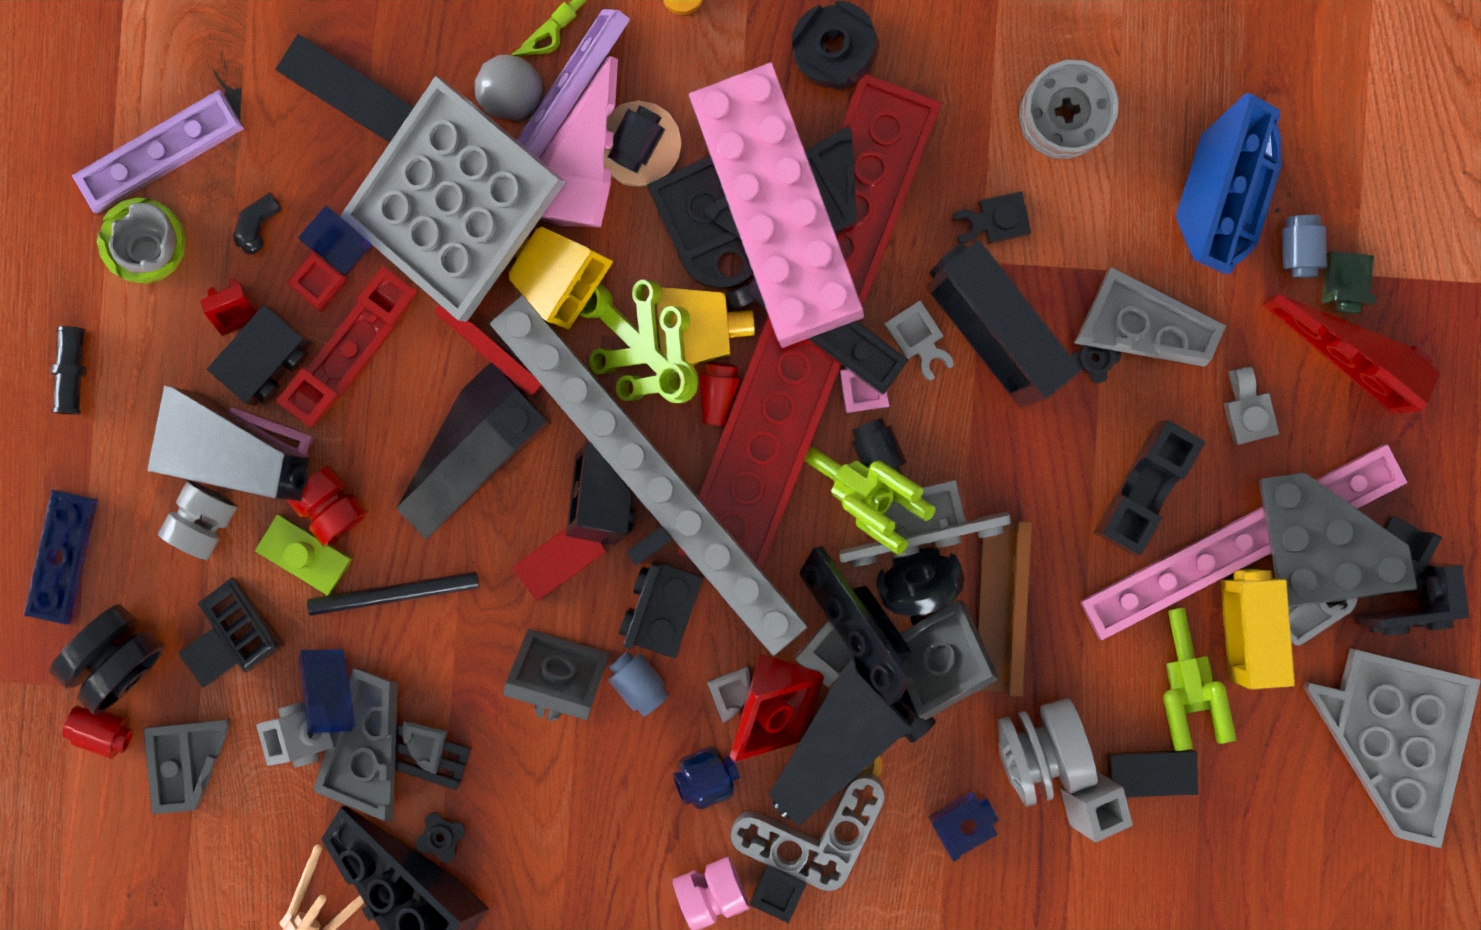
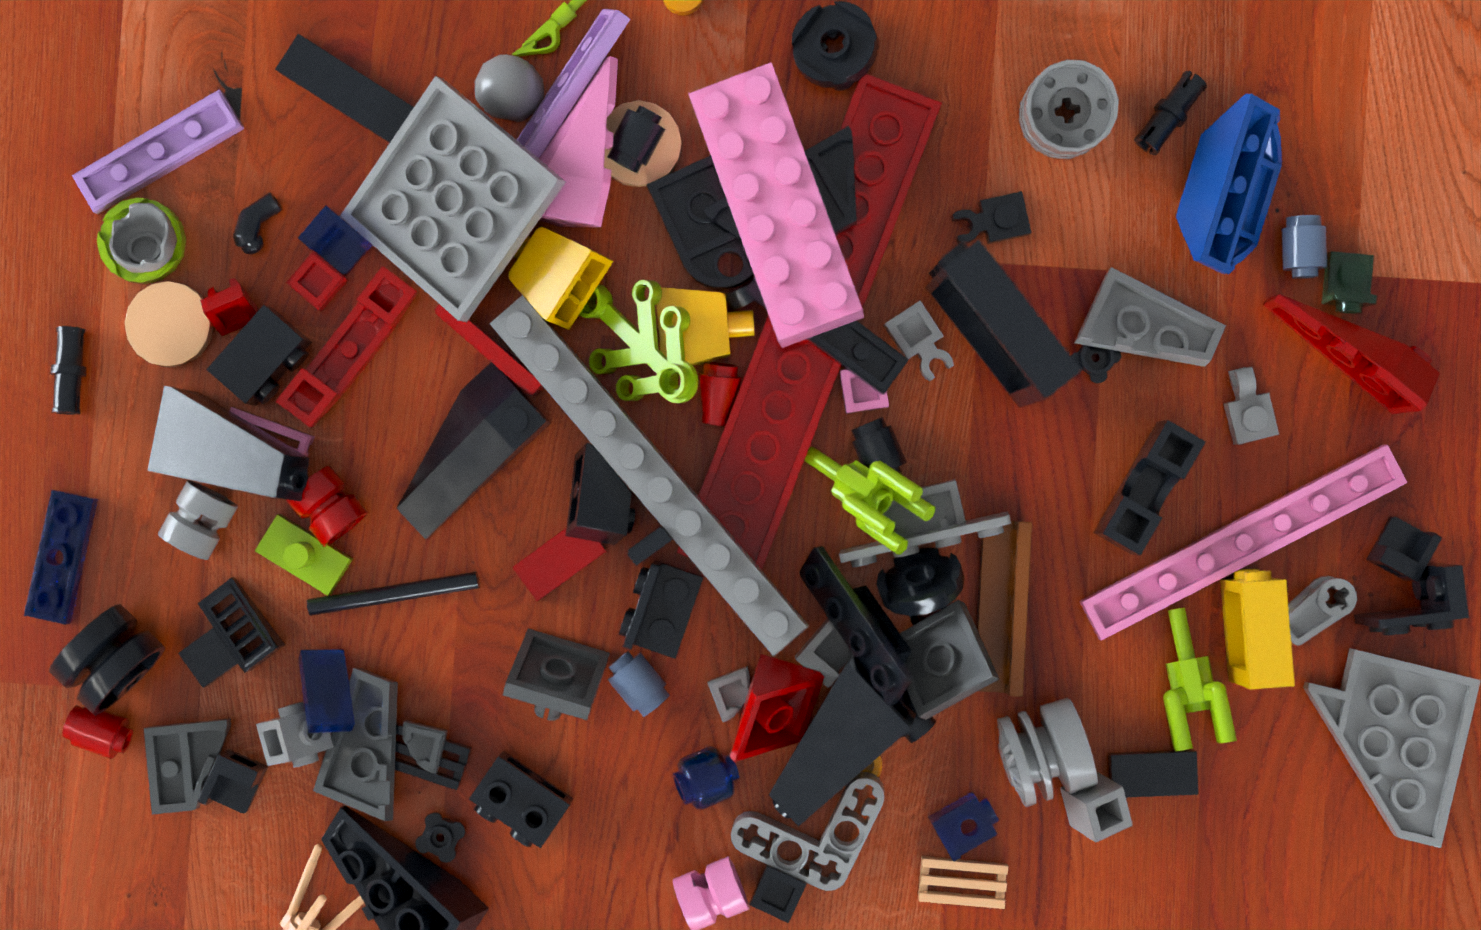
dark grey plate [1258,473,1417,608] -> none
none -> light nougat tile [125,281,214,368]
none -> black panel [198,749,268,813]
none -> black brick [469,750,574,849]
none -> light nougat tile [918,856,1008,909]
none -> black pin [1134,71,1207,155]

